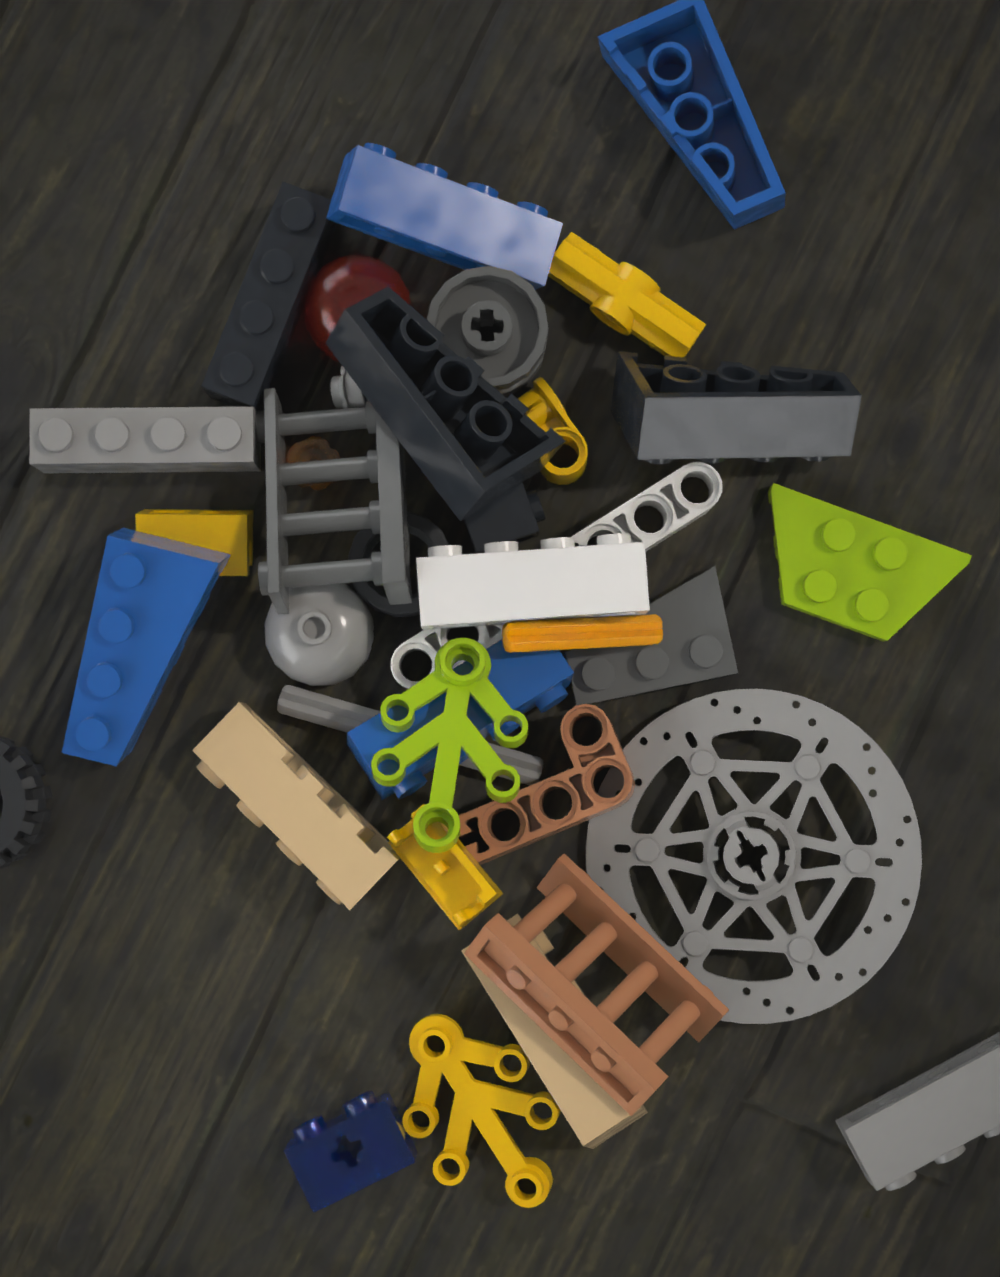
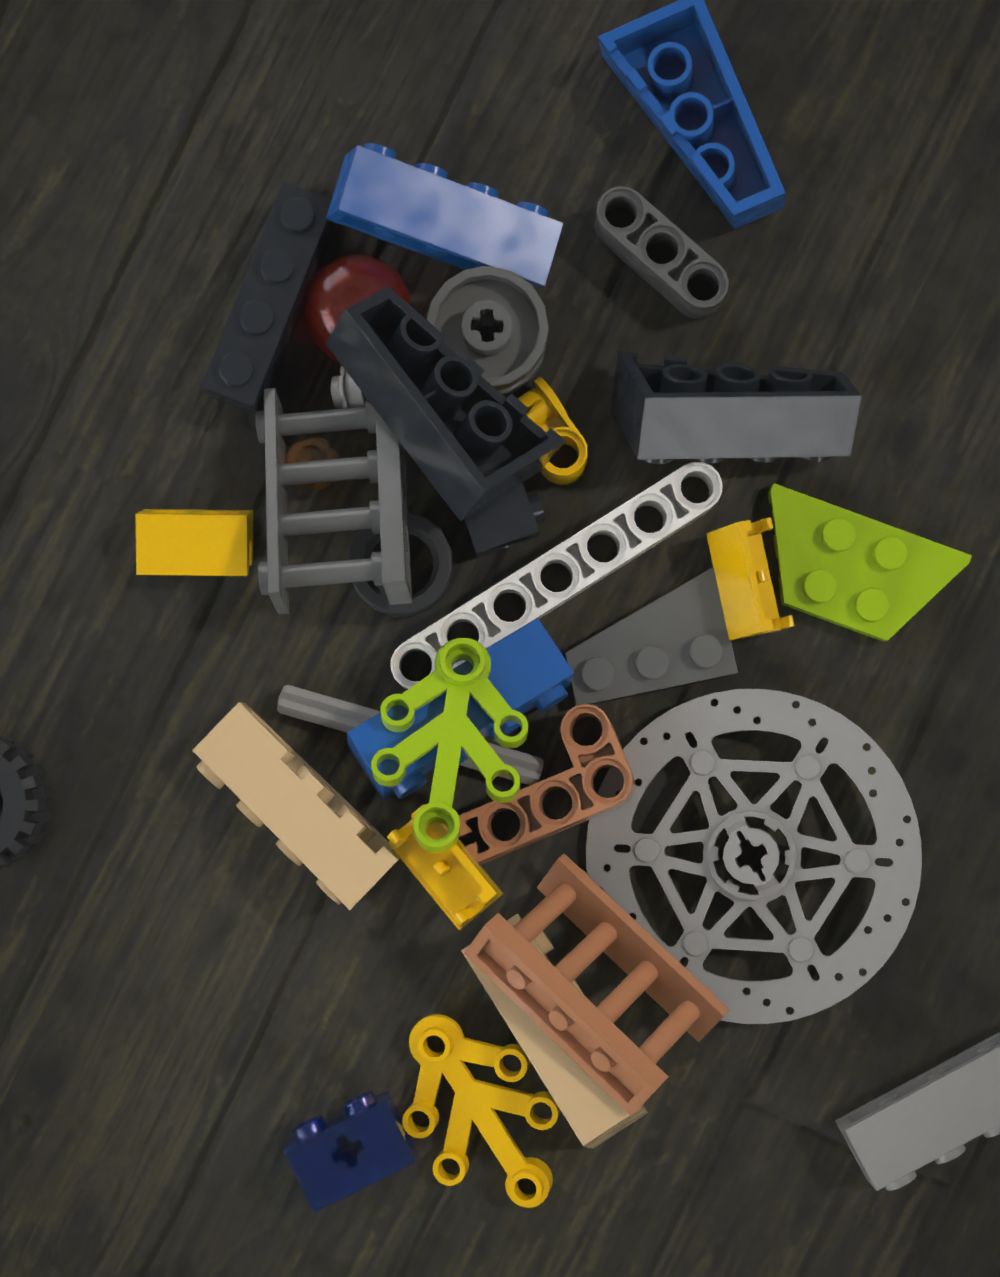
light grey brick [29,407,261,473] -> none
blue wedge [62,528,231,766] -> none
light grey cylinder [264,583,374,686] -> none
white brick [416,533,650,630] -> none
light orange axle [502,614,663,653] -> none
yellow piece [548,232,706,357] -> none
none -> dark grey beam [594,186,729,320]
none -> yellow hinge [706,517,794,641]

